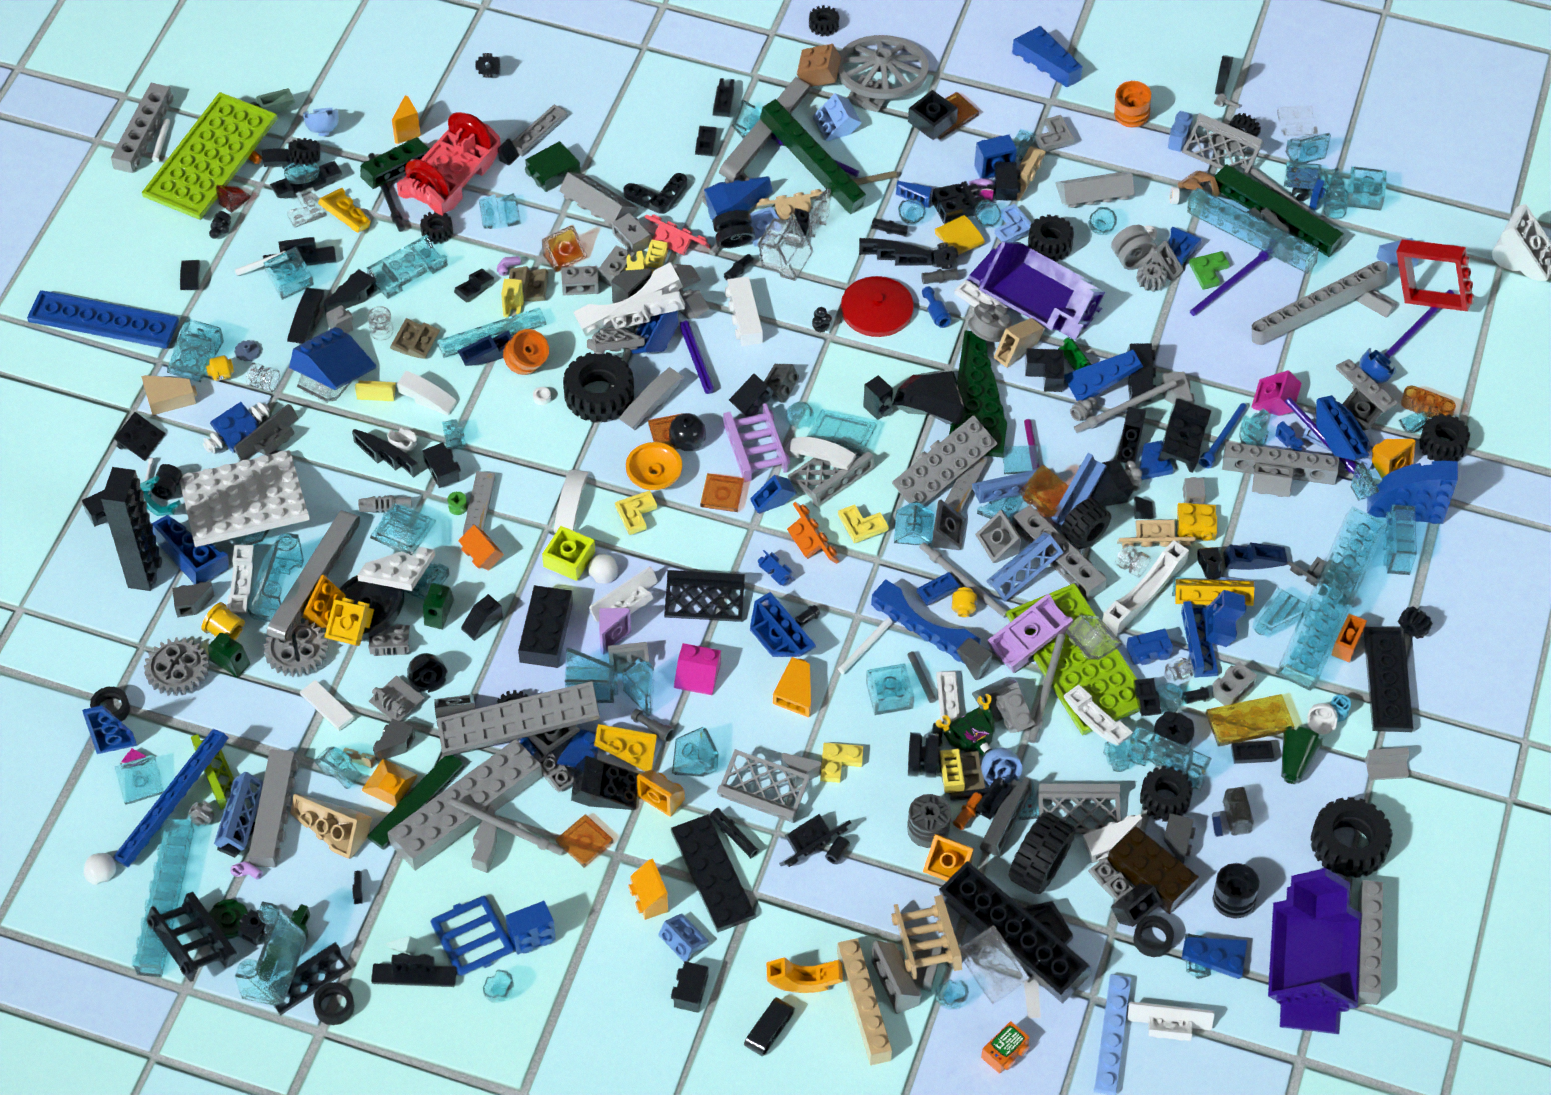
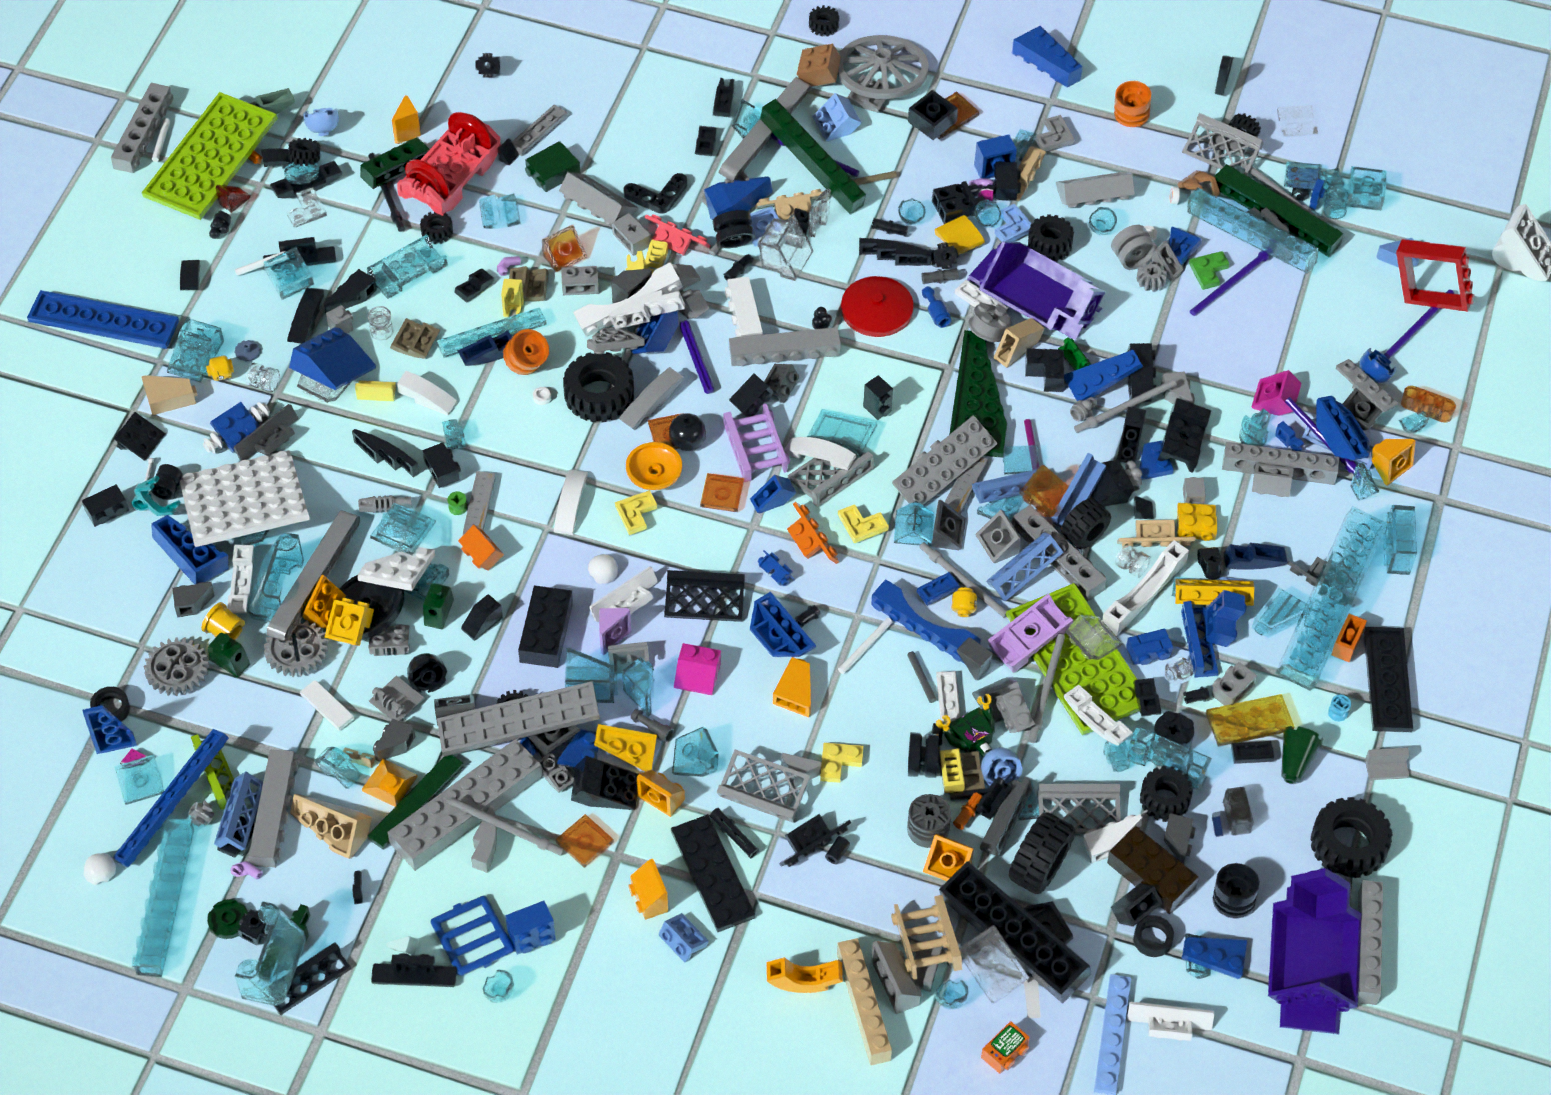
black brick [101,467,162,591] -> none
black fence [146,892,237,982] -> none
black tyre [313,982,355,1025] -> none
yellow wing [318,187,371,233] -> none
white hair [387,428,417,453] -> none
neon yellow brick [542,526,595,581] -> none
light grey brick [598,245,635,286] -> none
black brick [671,961,709,1013] -> none
black beam [744,997,795,1057] -> none
clear light blue hair [786,401,815,429] -> none
clear light blue brick [866,663,914,716] -> none
black brick [892,371,964,425] -> none
blue slope [896,180,932,208] -> none
light grey slope [1088,858,1133,901] -> none
clear light blue hair [1156,682,1184,712] -> none
medium blue brick [1168,111,1193,152] -> none
blue piece [1198,403,1247,469] -> none
light grey hand [1214,93,1240,108] -> none
light grey beam [1251,261,1388,345] -> none
clear light blue slope [1285,133,1331,166] -> none
white hair [1307,703,1338,735] -> none
light grey slope [1356,289,1398,318] -> none
blue brick [1367,461,1458,524] -> none
black gear [1398,606,1433,639] -> none
black tyre [1419,414,1470,461] -> none
none -> light grey brick [729,327,841,367]

